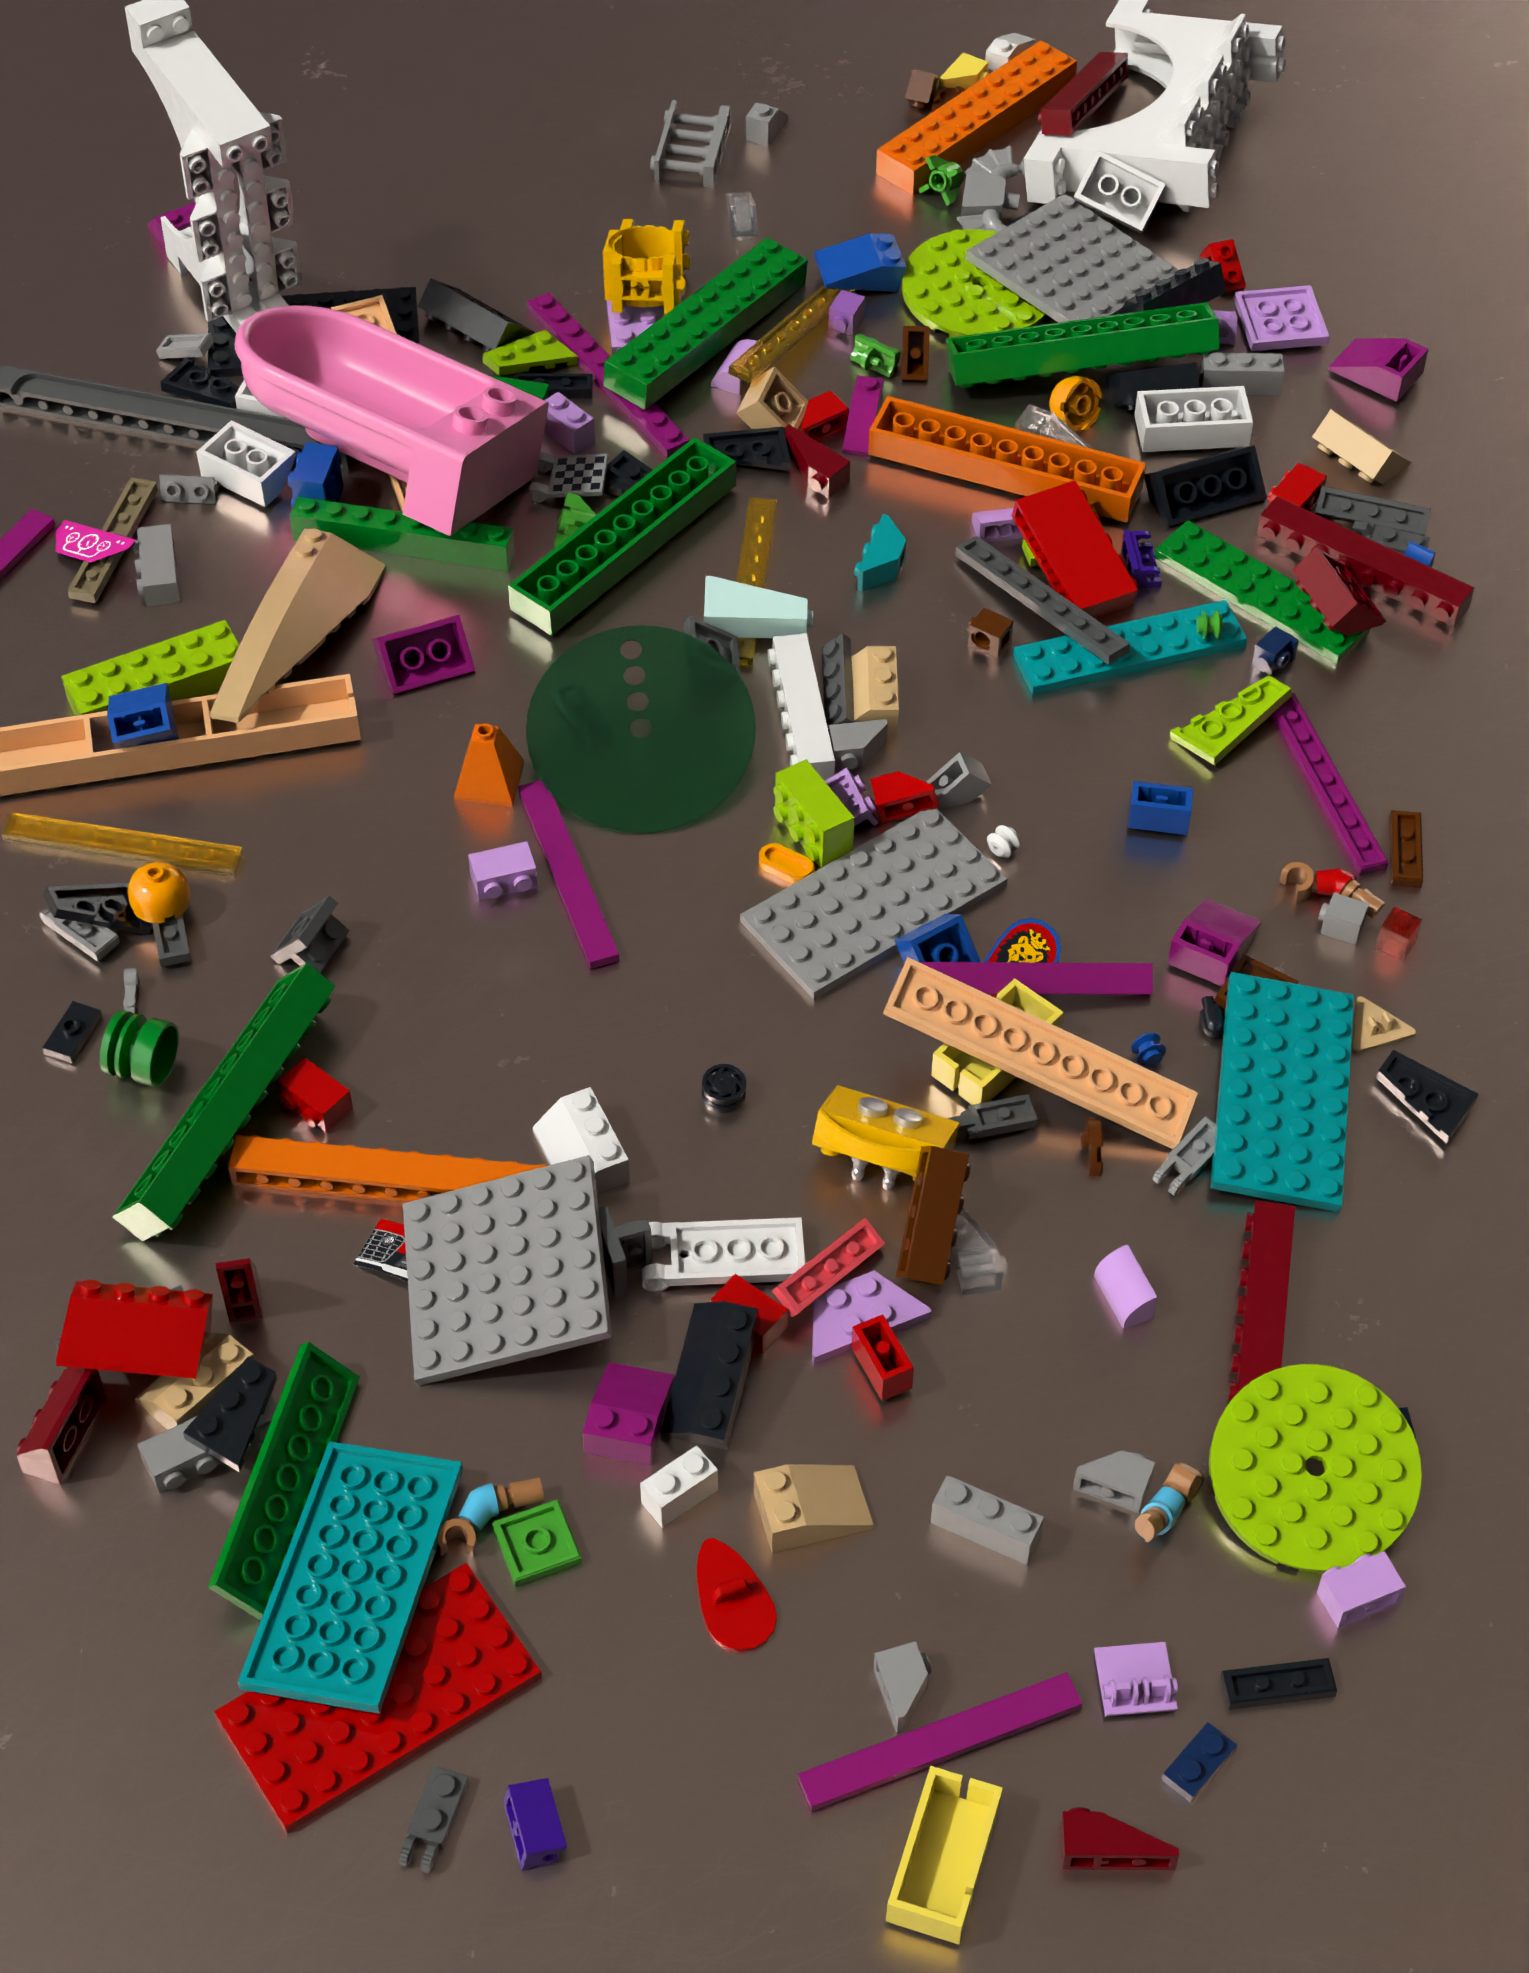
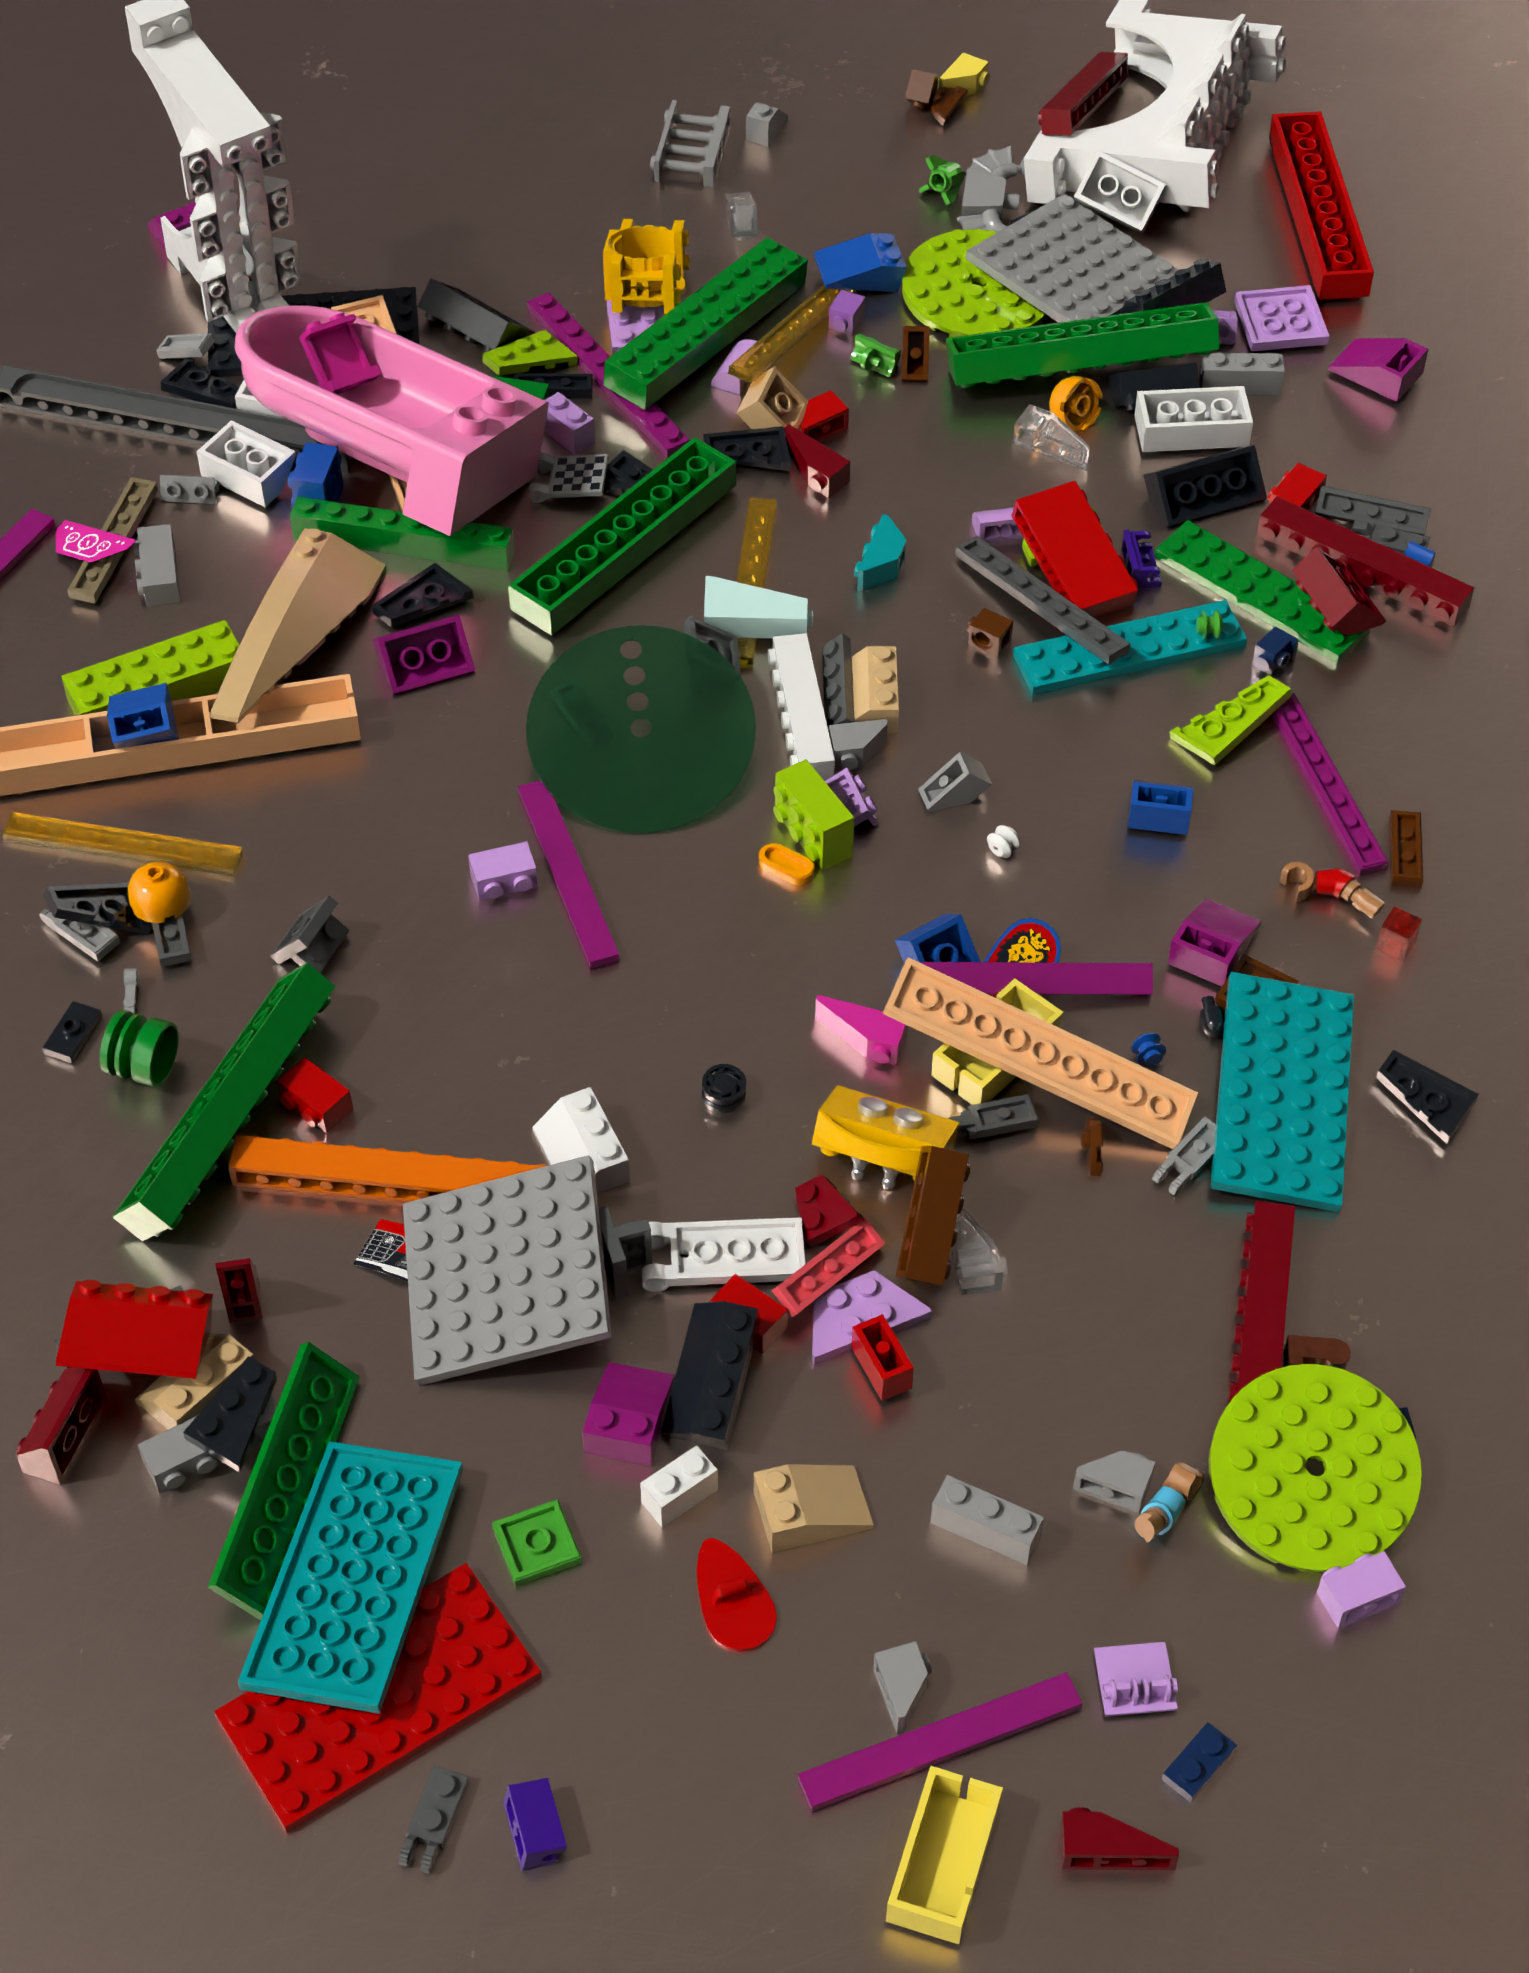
medium nougat piece [437,1477,544,1557] -> none
orange slope [454,723,524,807] -> none
bright green brick [553,492,596,547] -> none
light grey plate [740,809,1008,1000] -> none
magenta slope [842,375,884,457] -> none
orange brick [868,396,1146,523] -> none
red slope [870,771,940,824] -> none
orange brick [876,40,1077,195] -> none
white slope [985,33,1036,73] -> none
lavender brick [1094,1244,1157,1329] -> none
red bracket [1200,239,1246,294] -> none
black tile [1221,1658,1337,1710] -> none
tan slope [1312,410,1411,484] -> none
light grey brick [1318,893,1369,945] -> none
tan piece [1352,996,1416,1053] -> none
none -> dark pink panel [299,313,381,394]
none -> black wing [372,563,474,627]
none -> dark red wing [795,1174,864,1247]
none -> dark pink slope [815,995,908,1065]
none -> red brick [1269,111,1374,300]
none -> copper leg [1283,1335,1351,1370]

